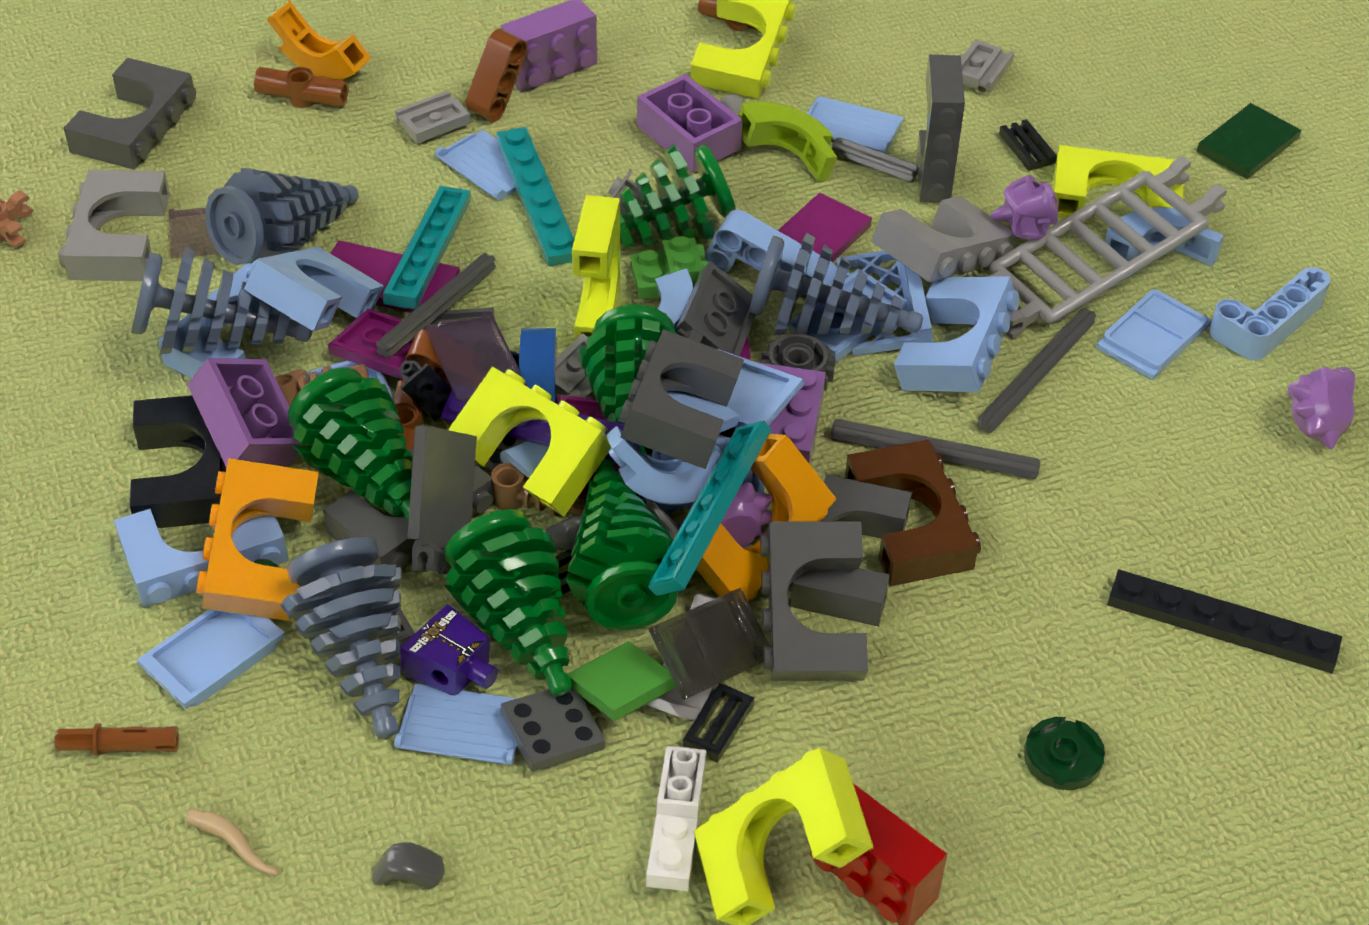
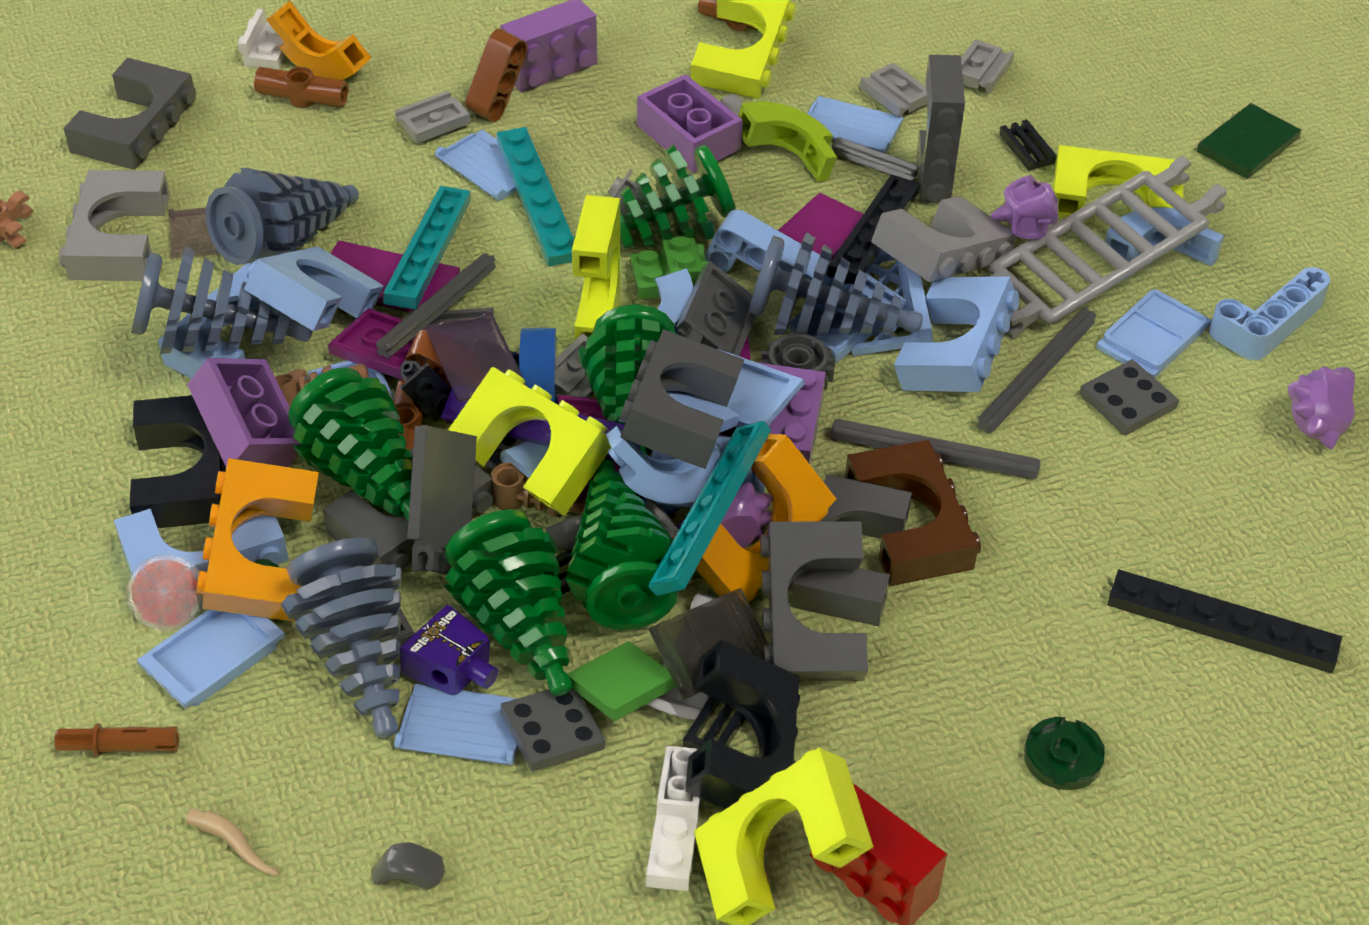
none -> clear tile [126,554,203,631]
none -> white bracket [238,9,286,70]
none -> black arch [685,639,800,809]
none -> black plate [827,174,921,285]
none -> light grey plate [860,63,927,117]
none -> dark grey tile [1079,359,1179,436]

